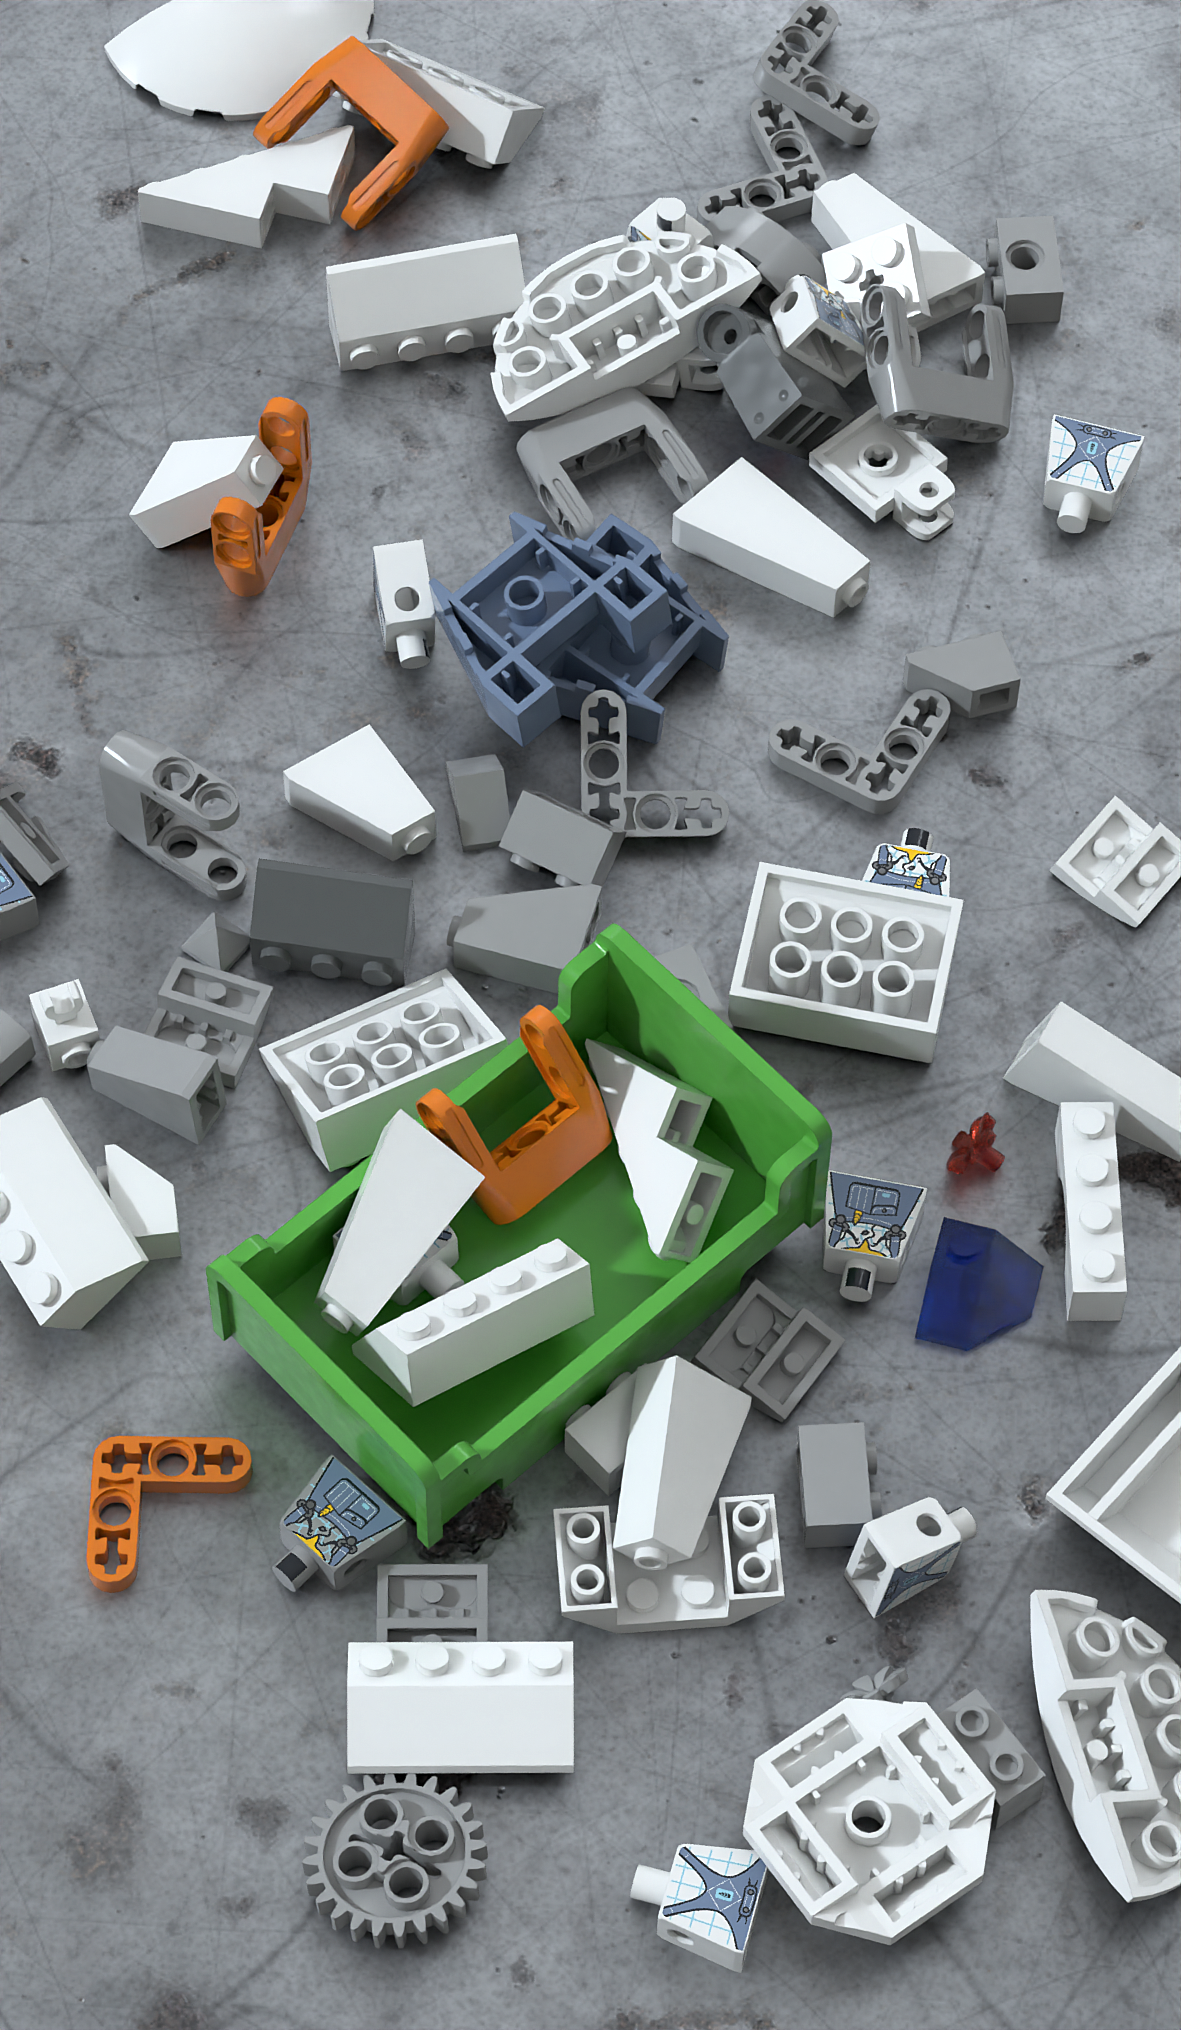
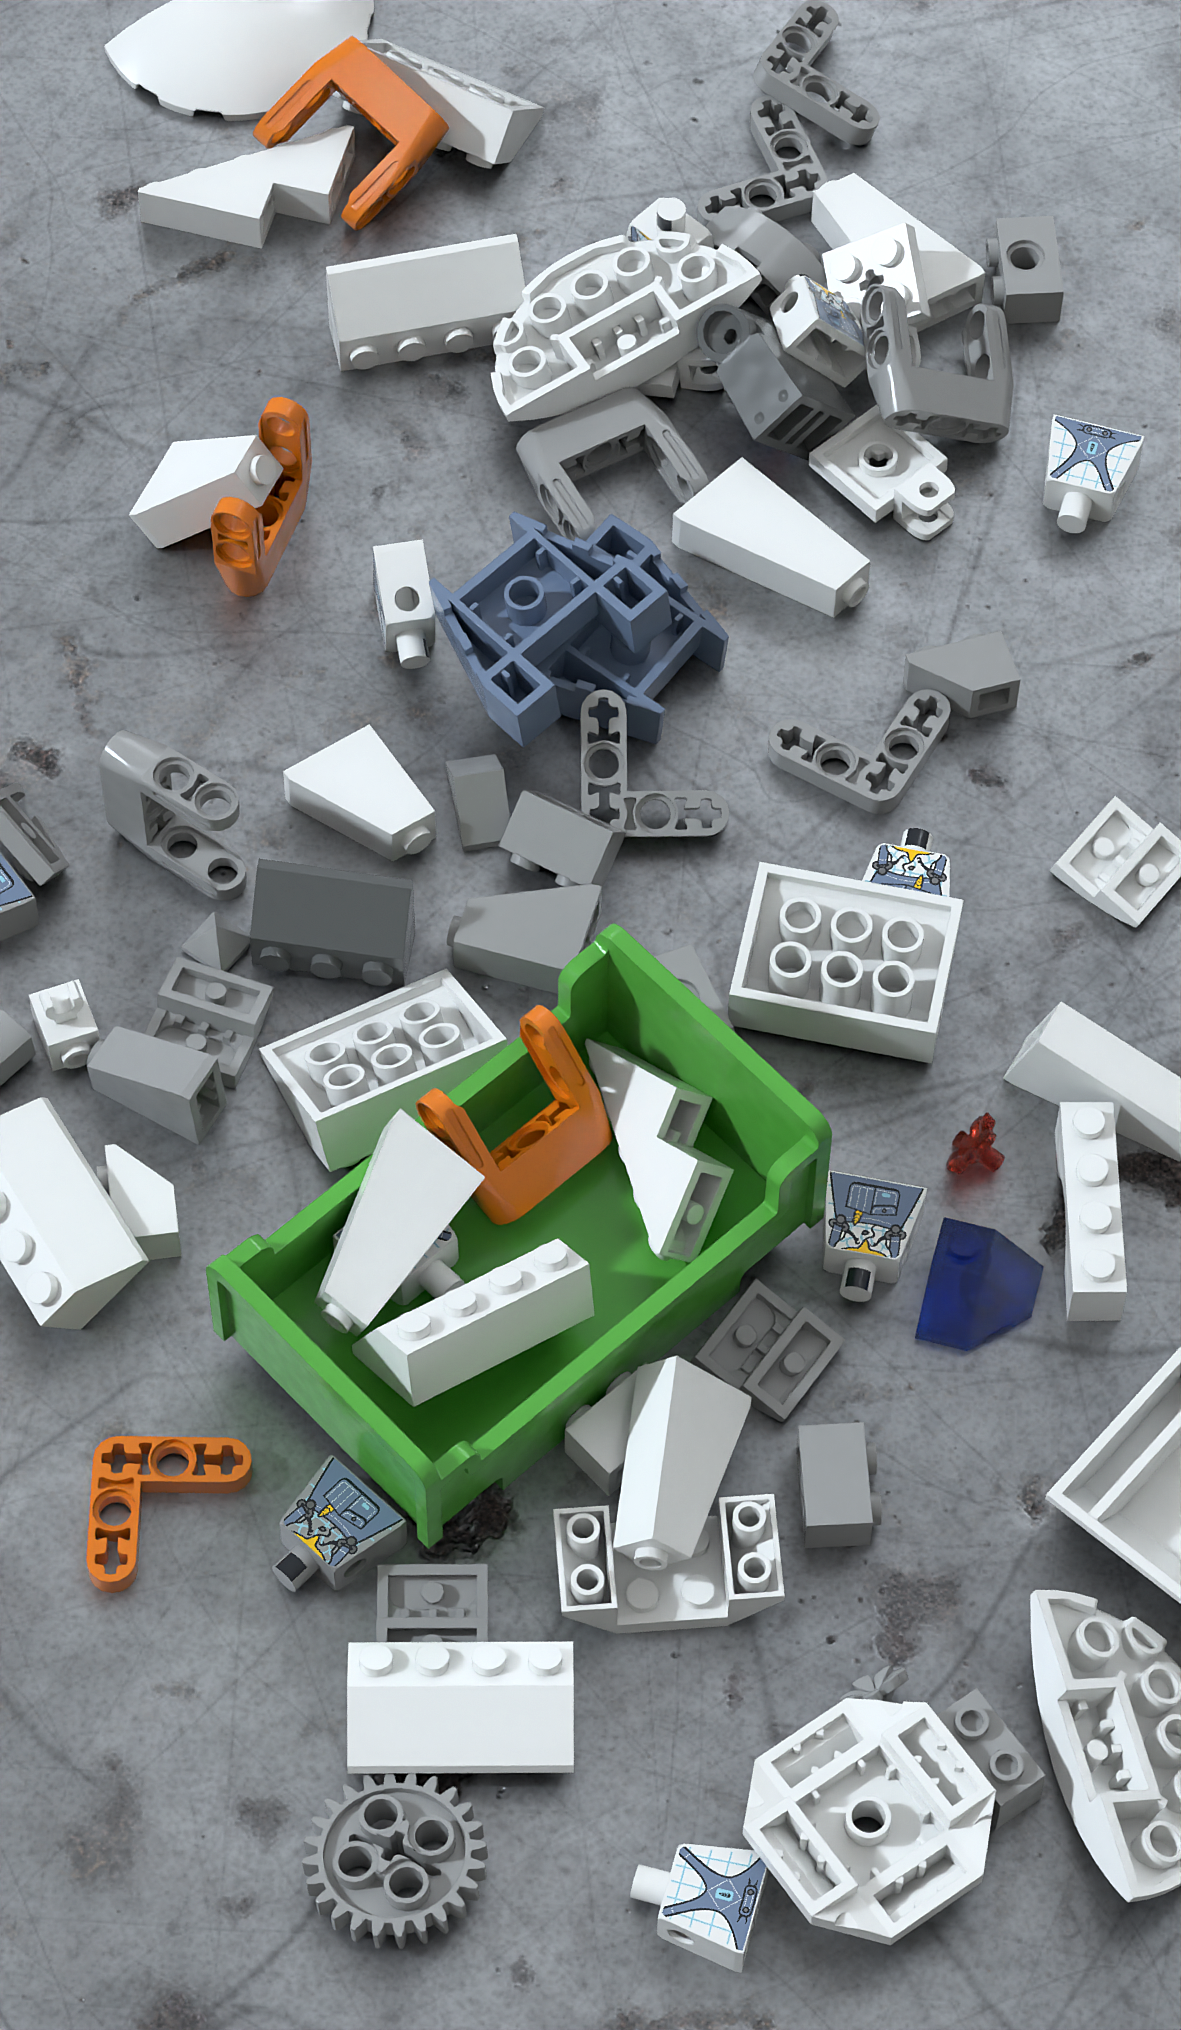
white torso [844,1497,977,1618] -> none

